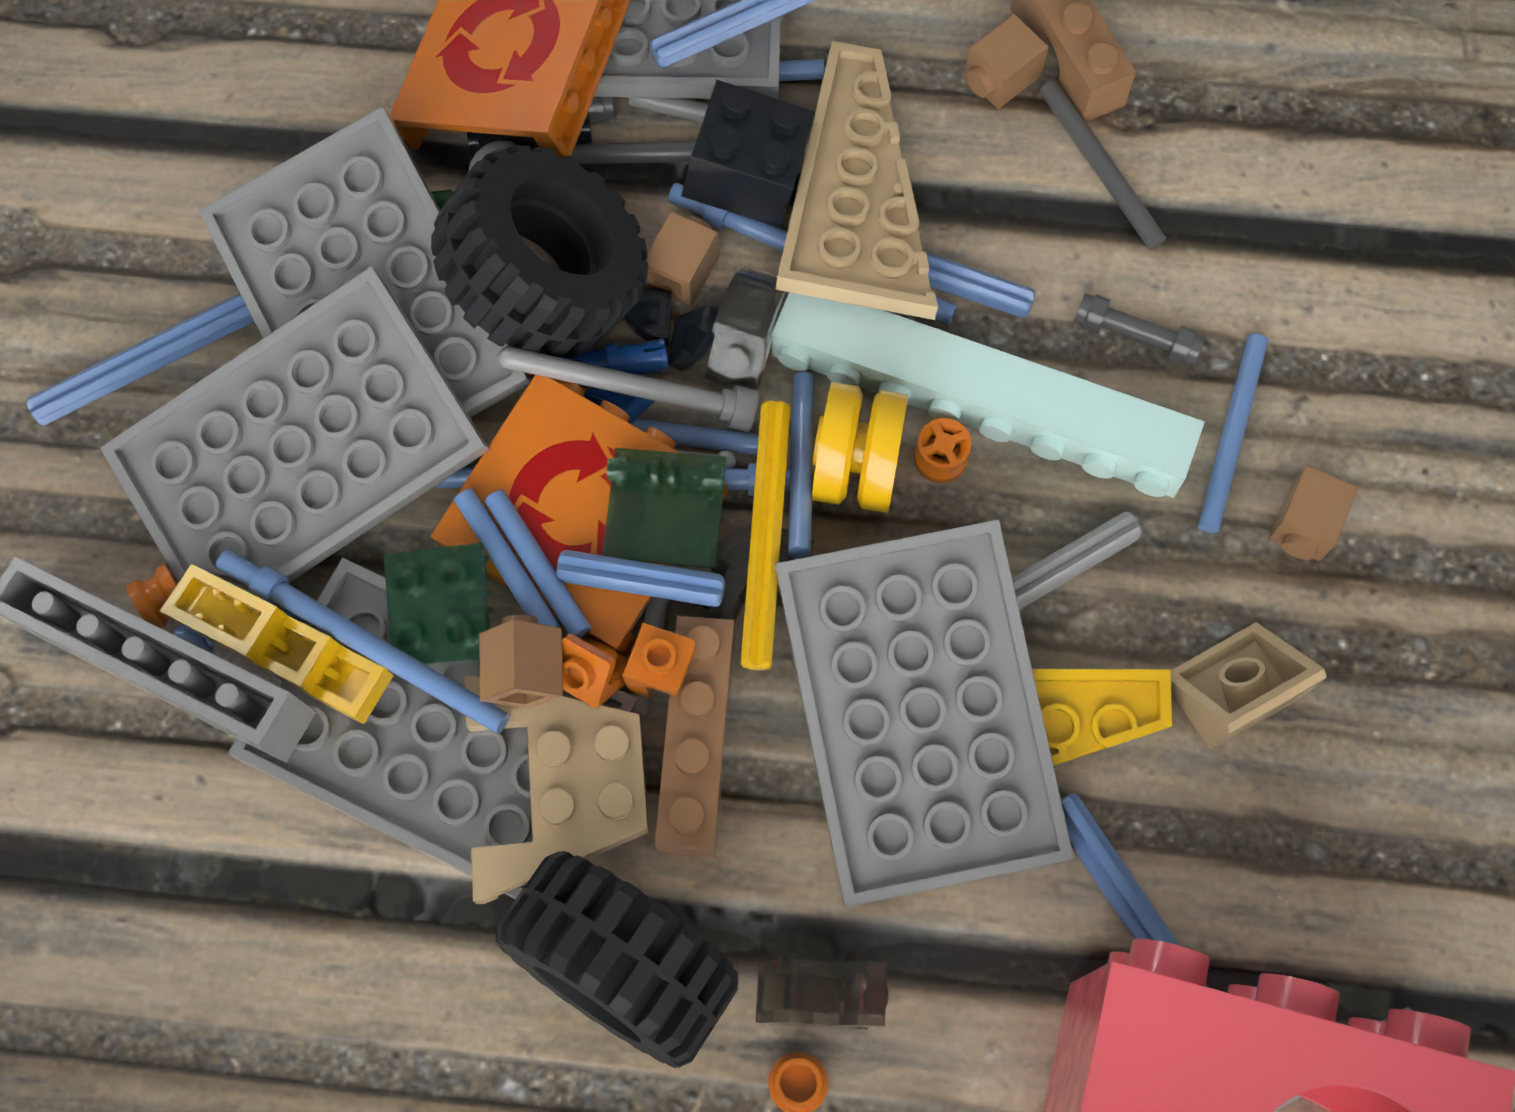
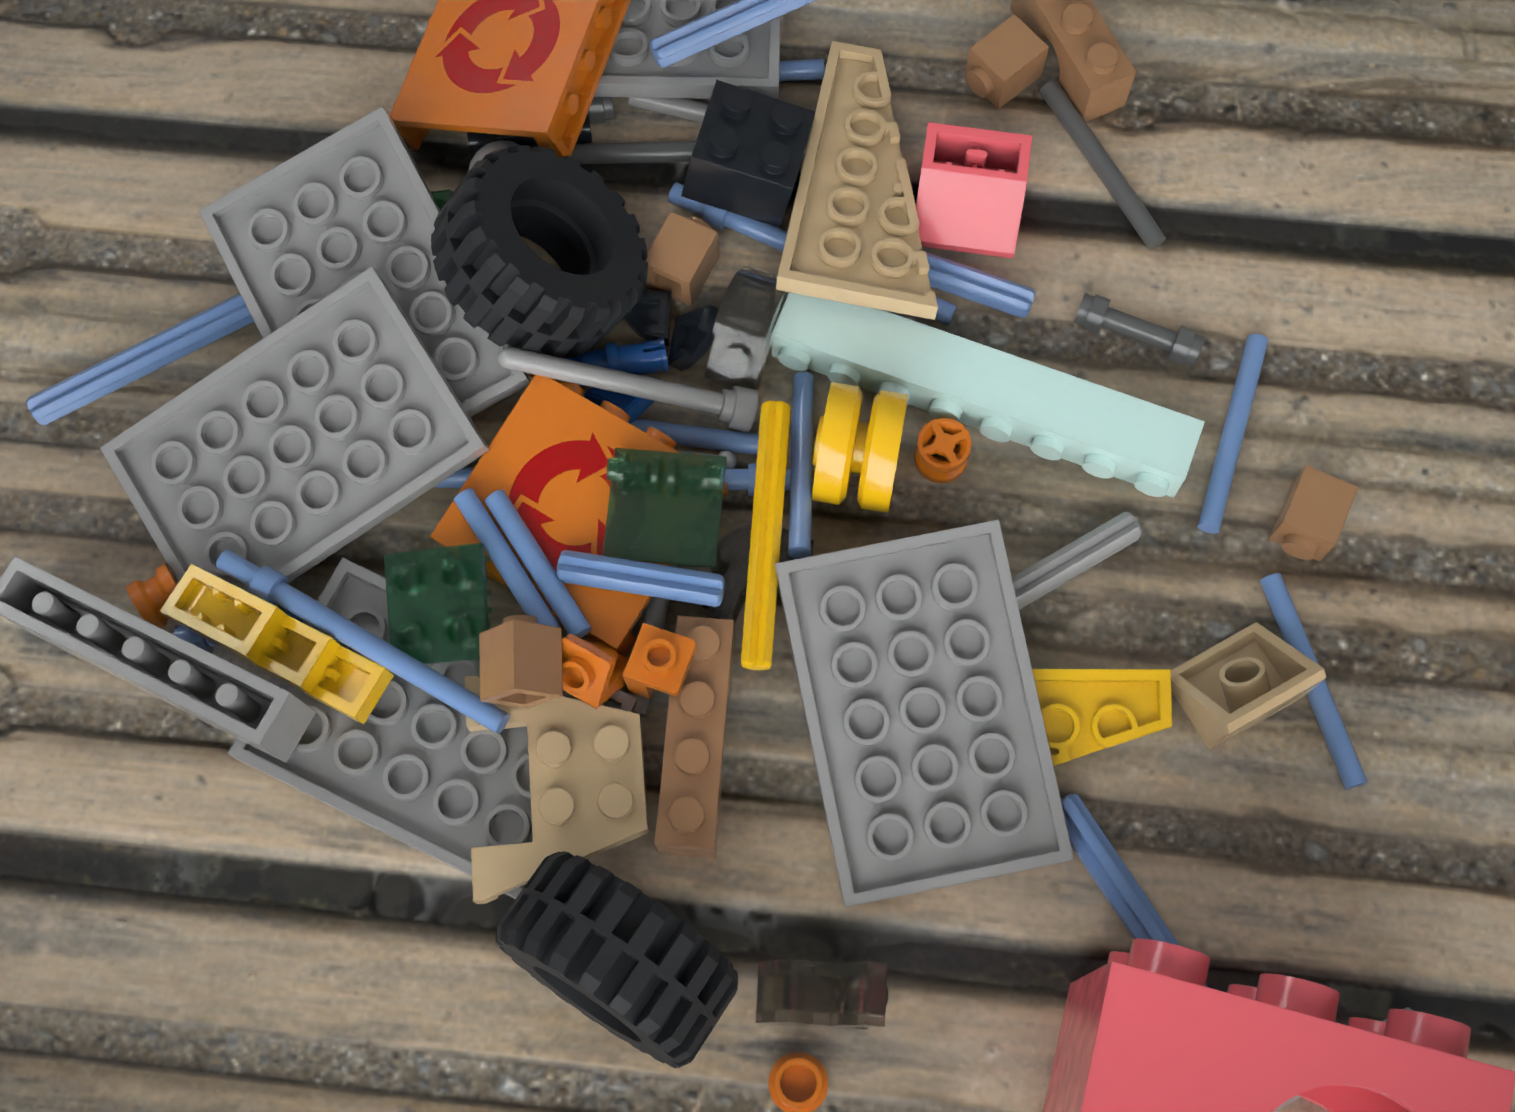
none -> coral slope [916,122,1033,259]
none -> medium blue bar [1259,573,1368,790]

